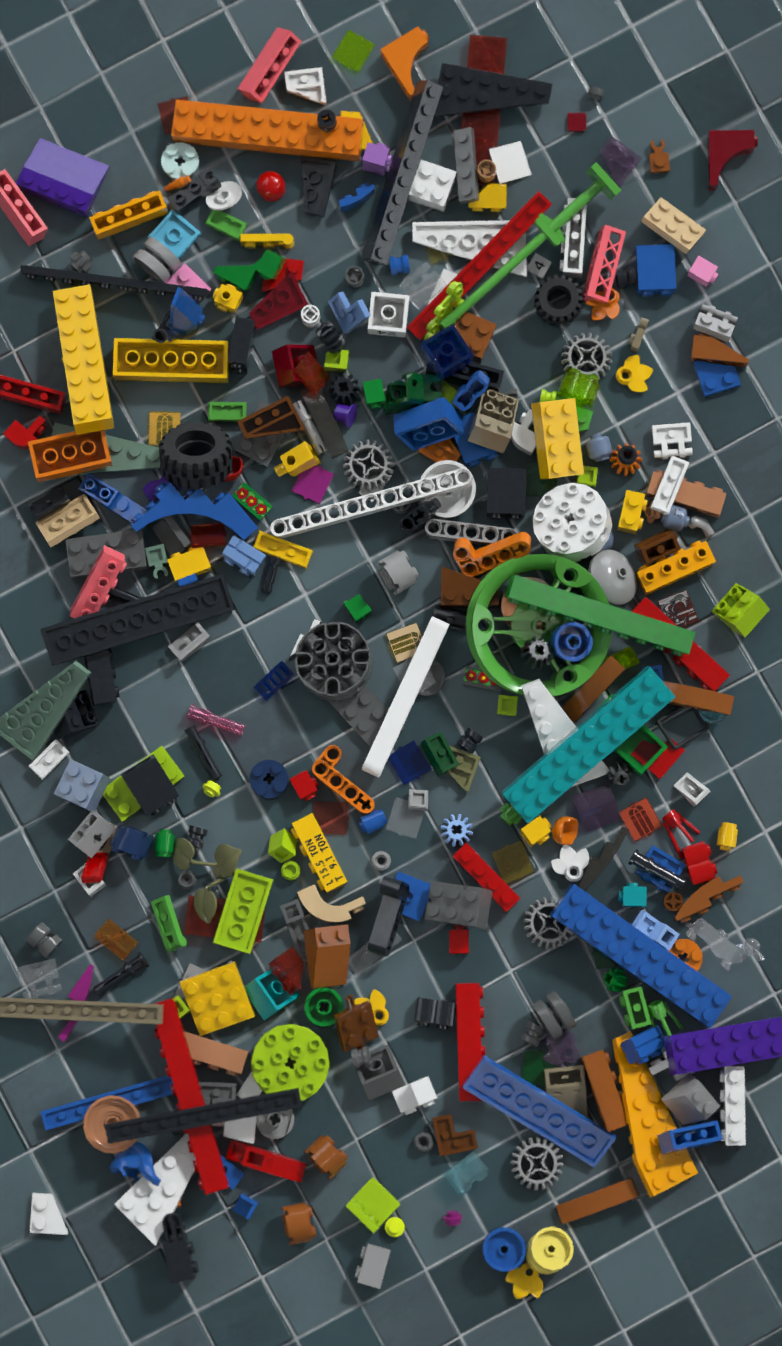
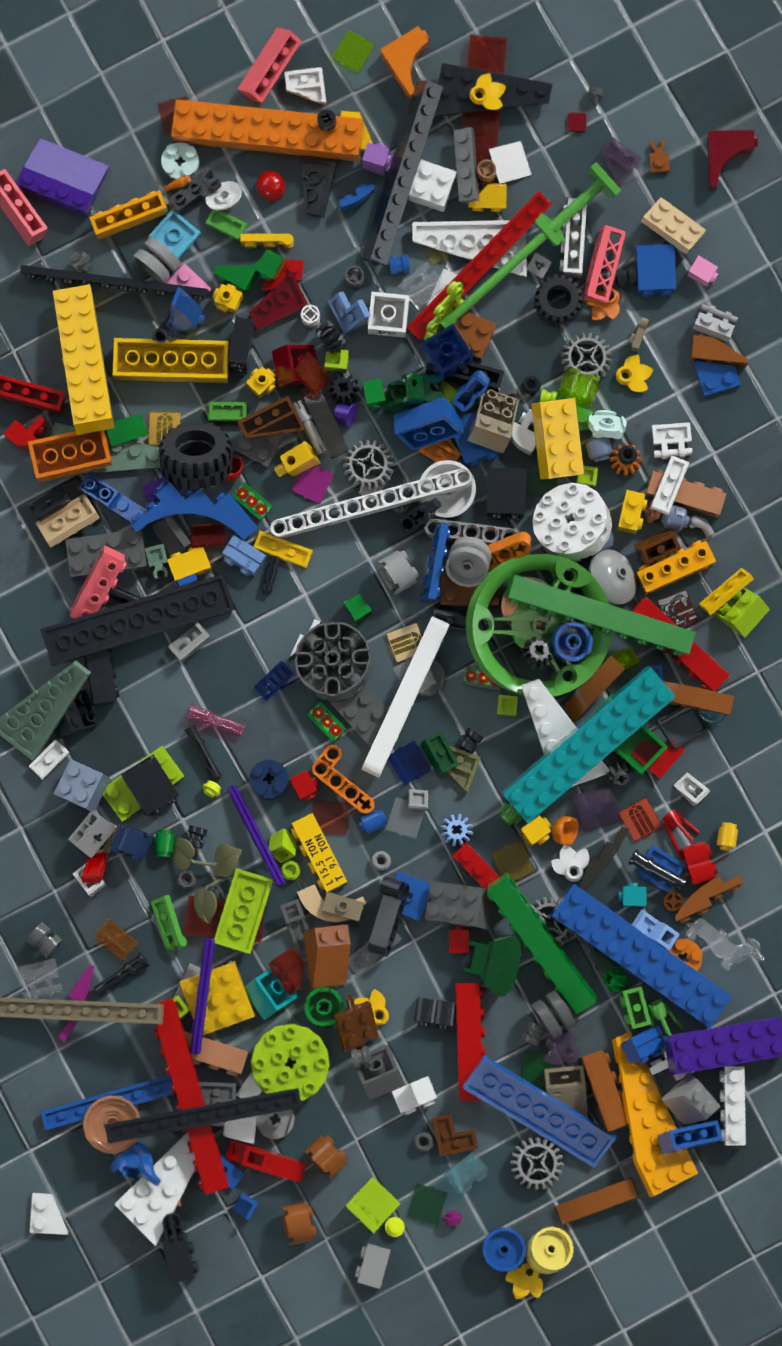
none -> green panel [106,413,147,446]
none -> dark purple axle [190,938,215,1054]
none -> dark purple axle [227,785,286,887]
none -> yellow brick [246,367,276,399]
none -> tile [307,701,347,743]
none -> dark tan plate [322,892,364,922]
none -> clear green piece [407,1183,448,1226]
none -> blue wing [419,522,450,601]
none -> light grey wheel [446,537,492,587]
none -> dark green piece [463,935,521,997]
none -> yellow plate [470,73,506,110]
none -> green brick [487,873,597,1014]
none -> black plate [522,376,541,395]
none -> light aqua plate [588,410,627,439]
none -> yellow tile [698,568,754,616]

